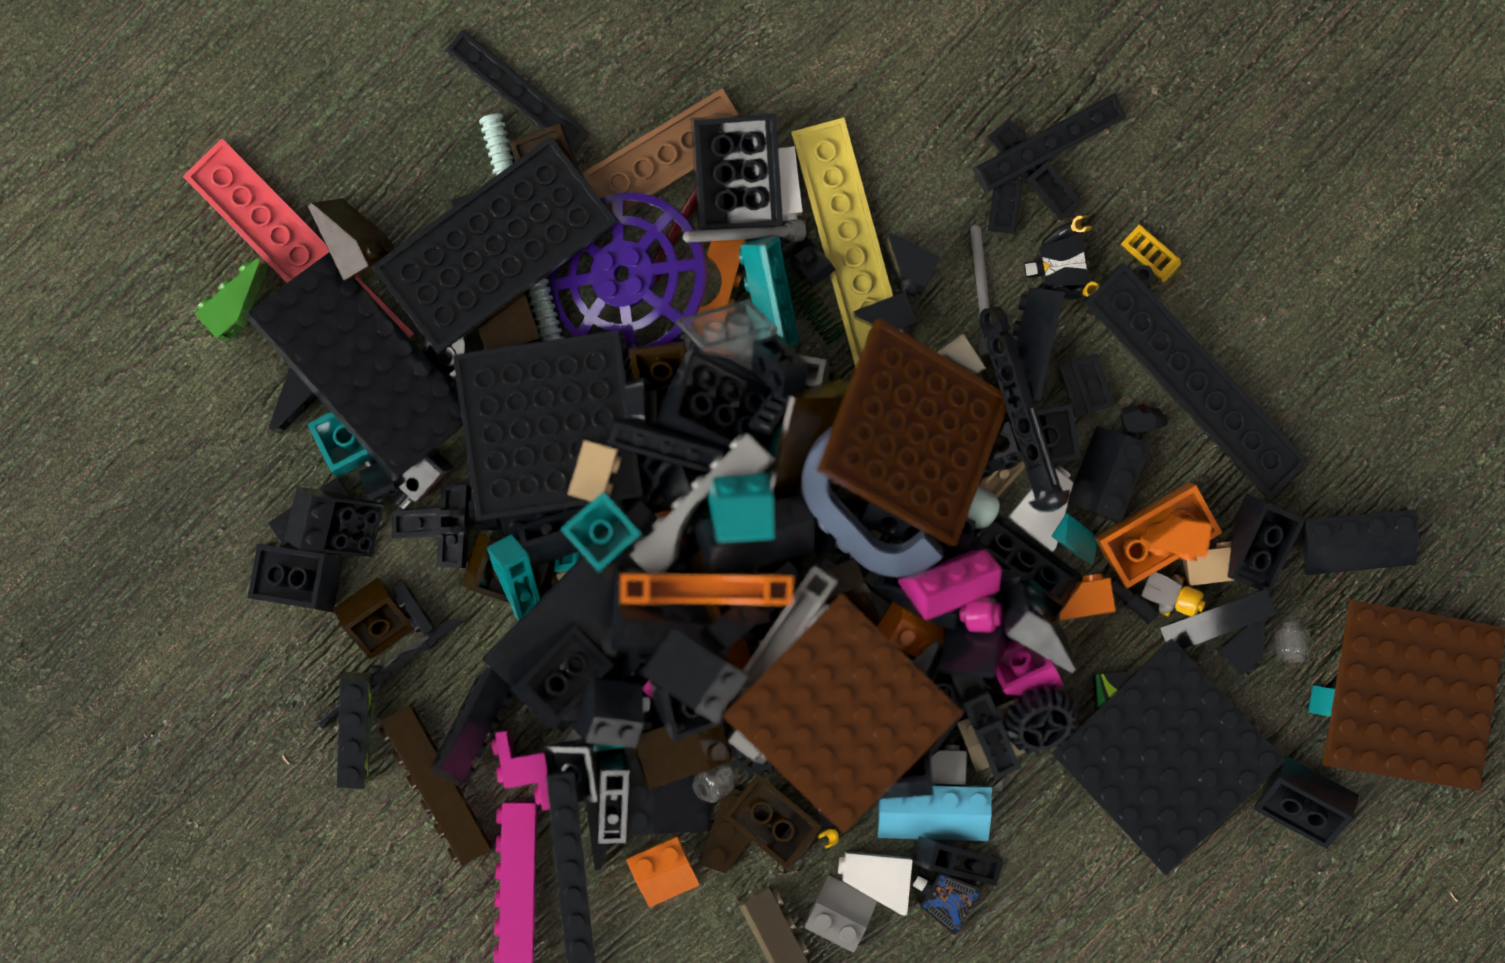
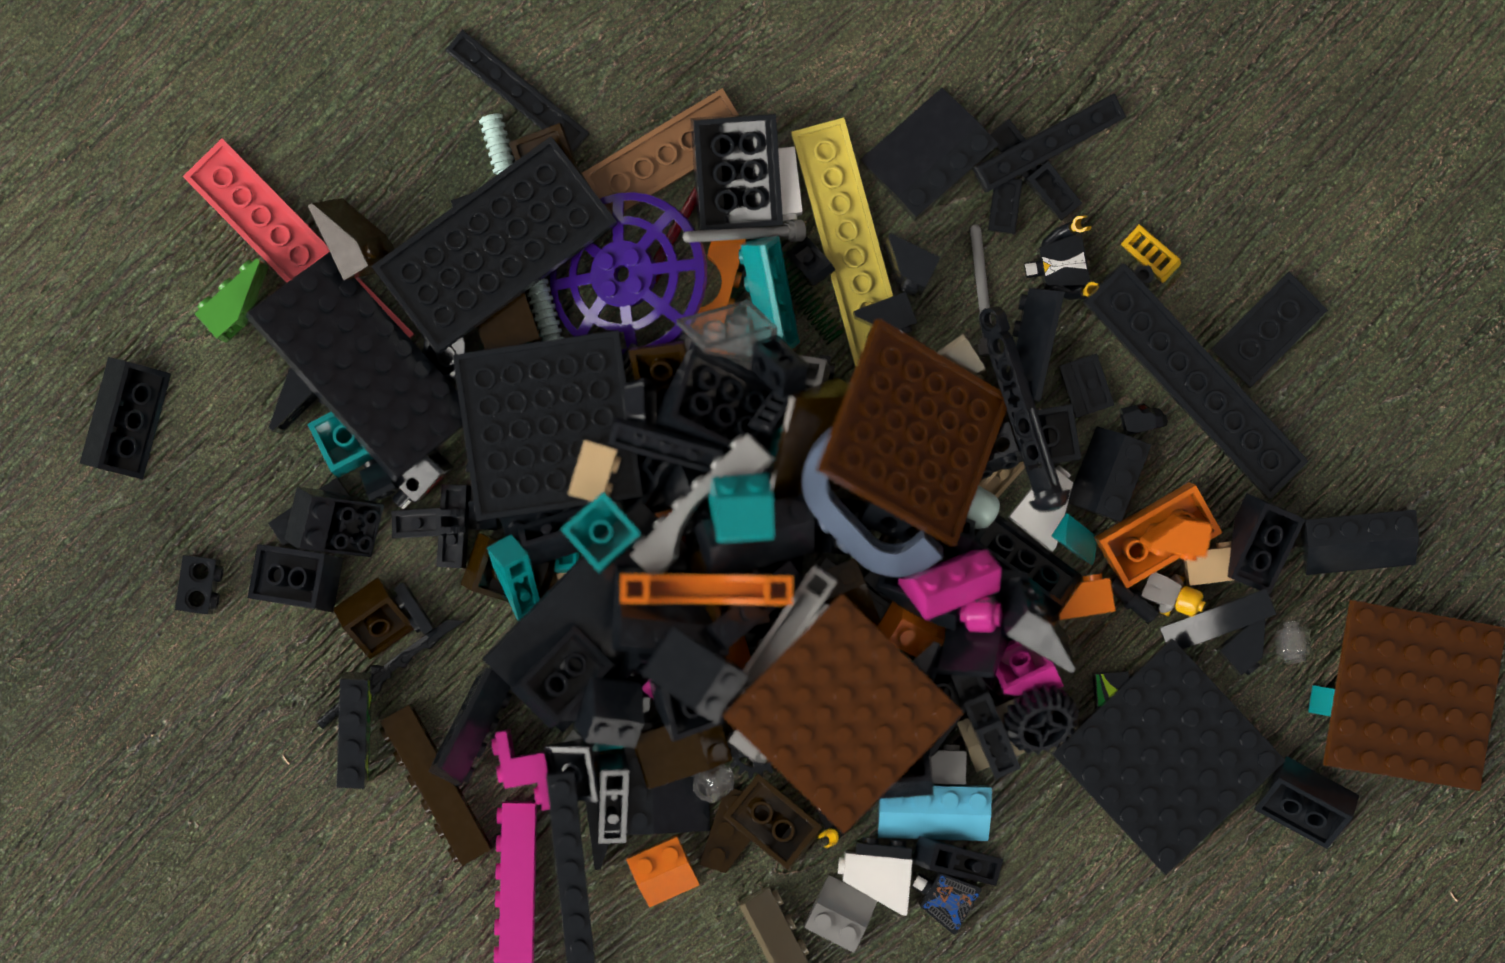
none -> black slope [80,357,172,479]
none -> black brick [175,555,224,615]
none -> black plate [855,837,912,860]
none -> black slope [860,88,999,221]
none -> black plate [1210,272,1328,388]

